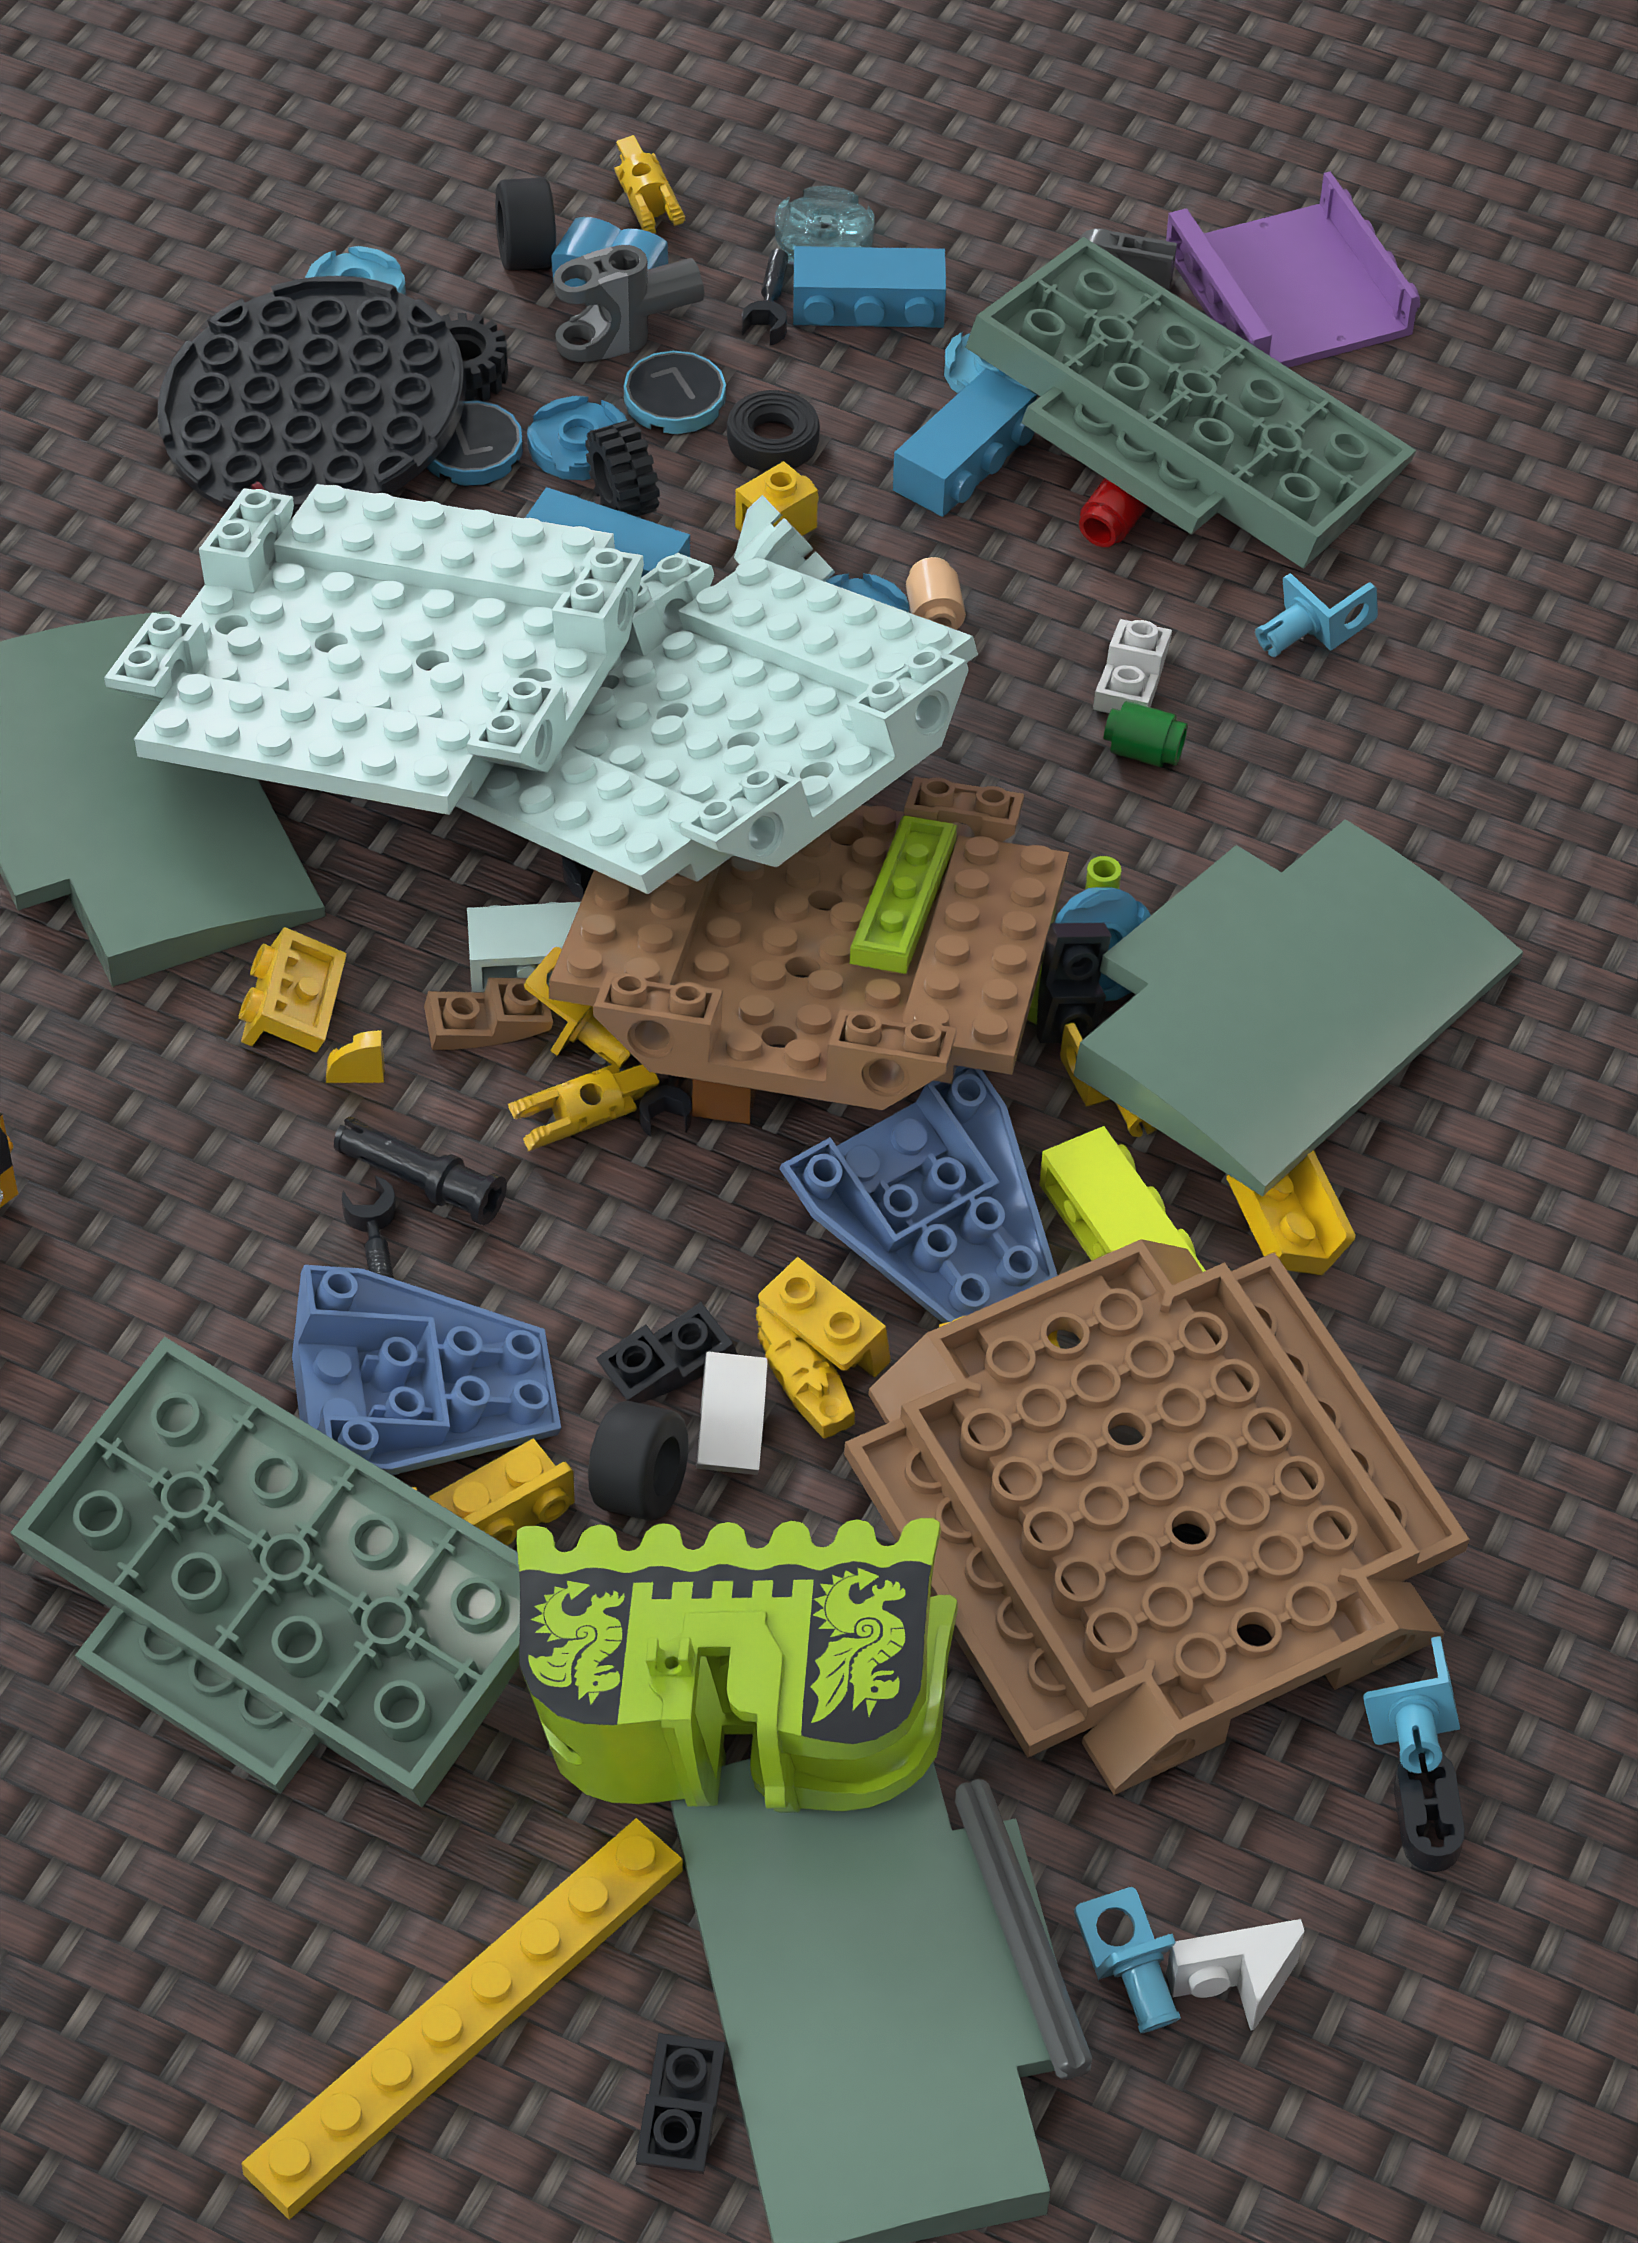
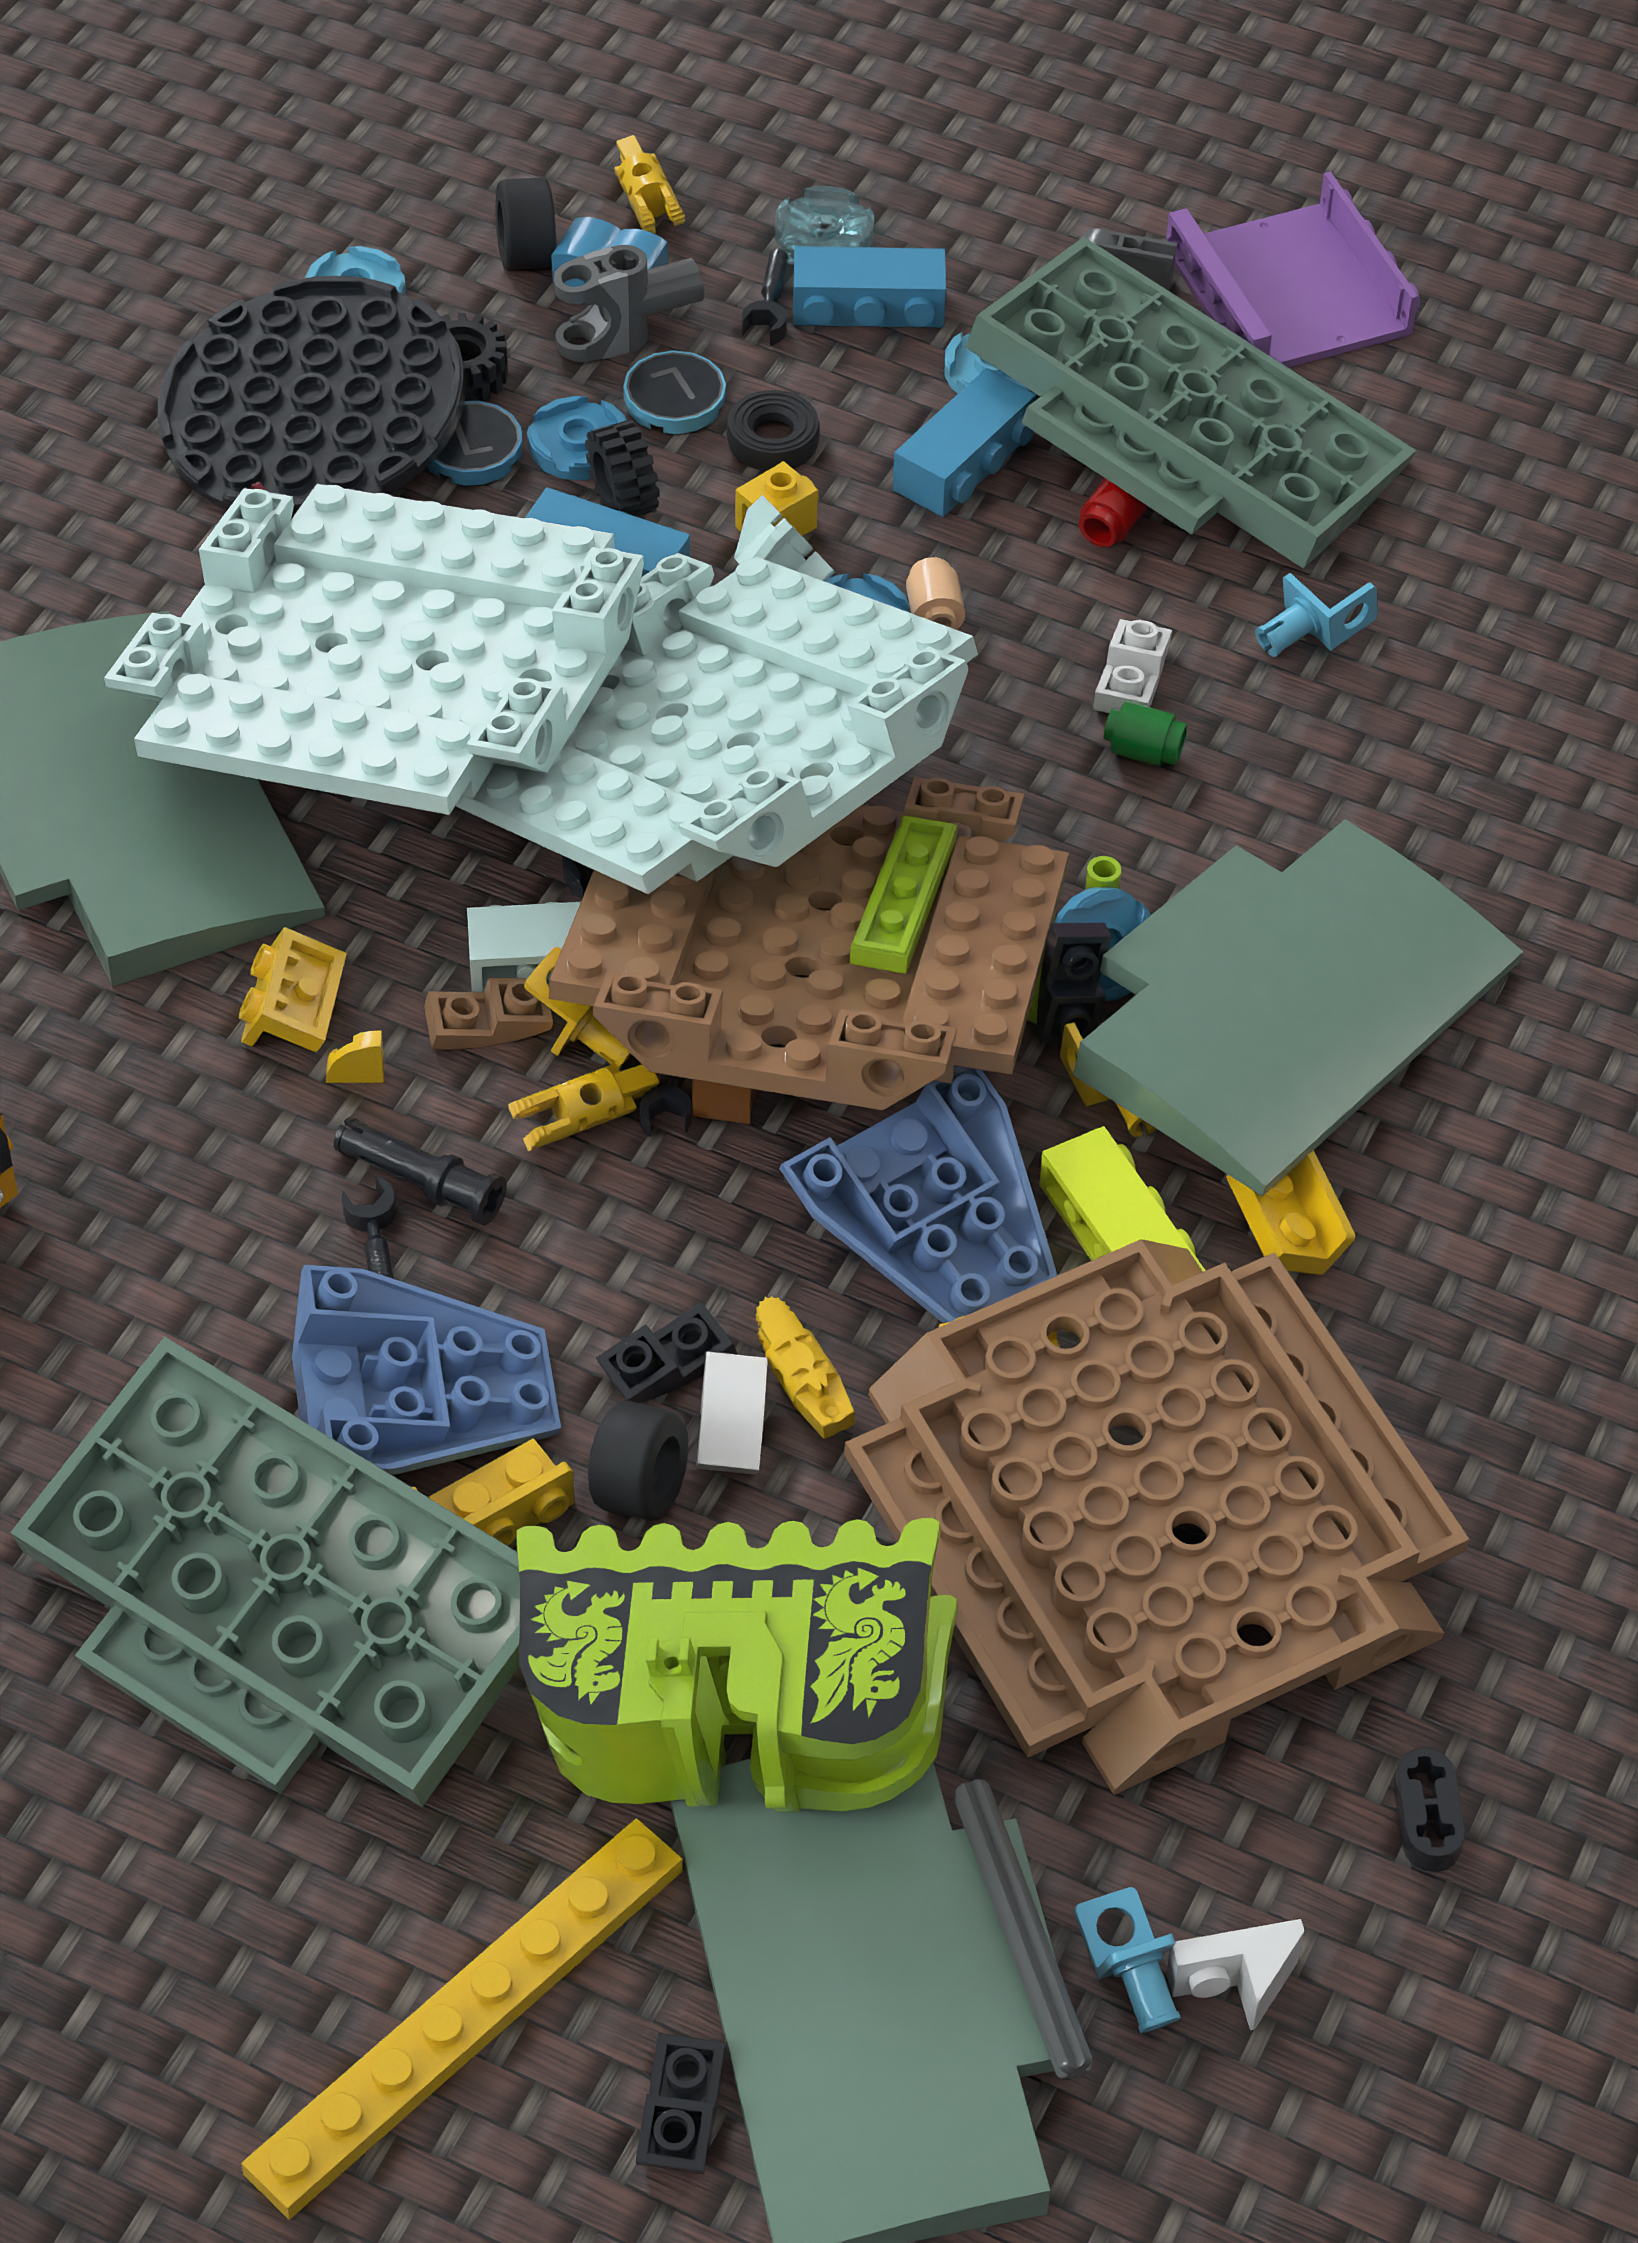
yellow bracket [758,1257,891,1378] -> none
medium azure bracket [1363,1636,1460,1773] -> none

